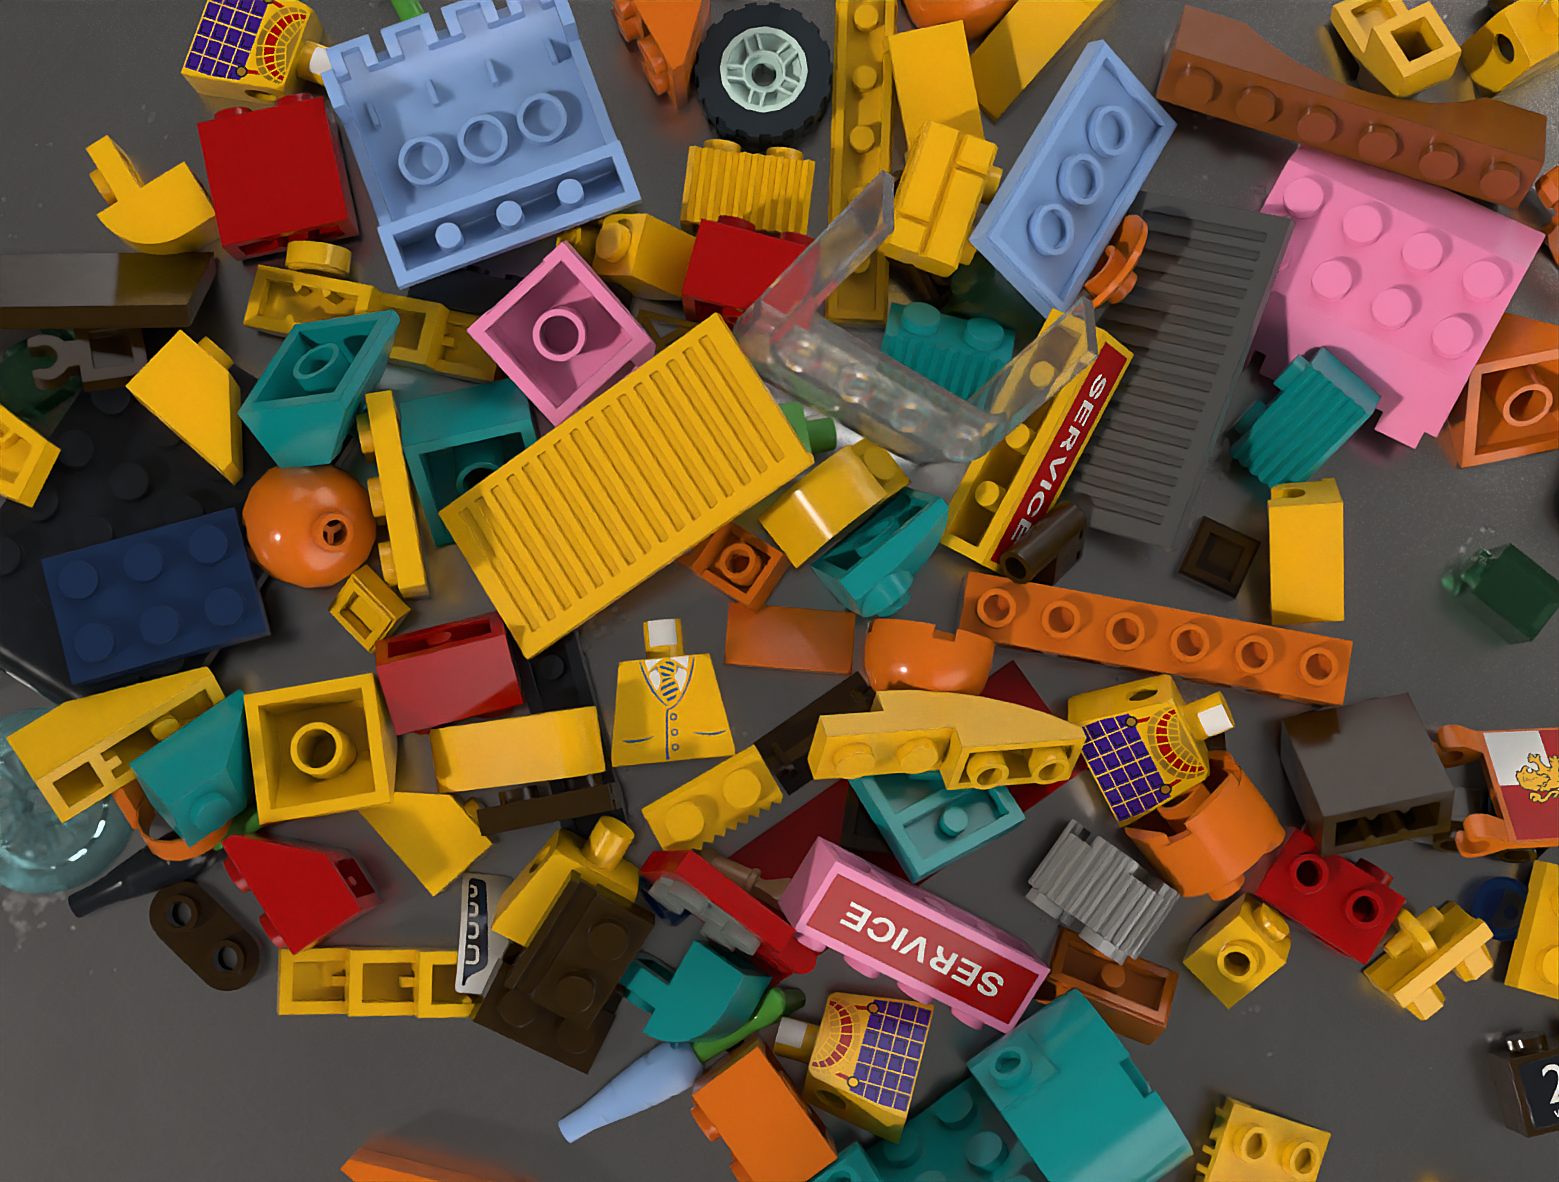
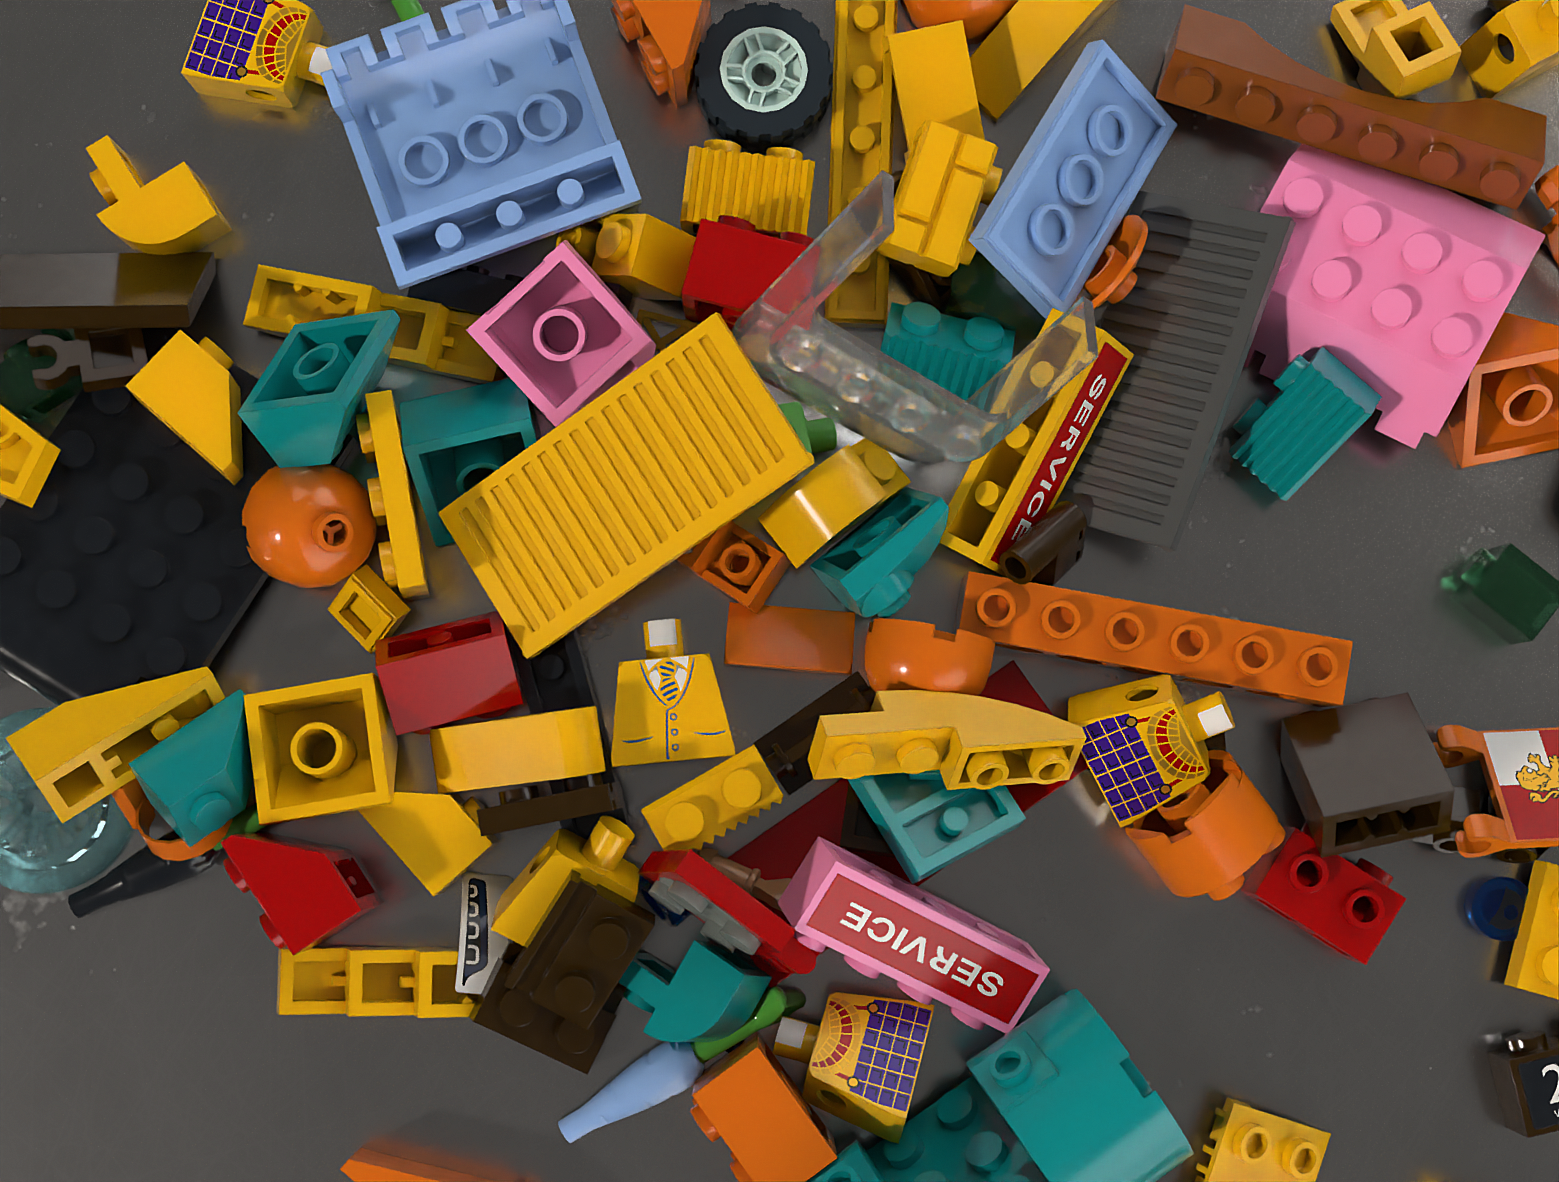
dark blue plate [41,507,271,688] -> none
dark brown plate [149,880,266,991] -> none
red brick [197,93,360,261] -> none
yellow tile [285,240,352,280] -> none
light grey brick [1026,819,1180,965] -> none
orange slope [1033,926,1179,1045] -> none
dark brown tile [1174,516,1261,601] -> none
yellow brick [1182,891,1292,1010] -> none
yellow hinge [1267,477,1344,625] -> none
yellow hips [1363,900,1494,1020] -> none

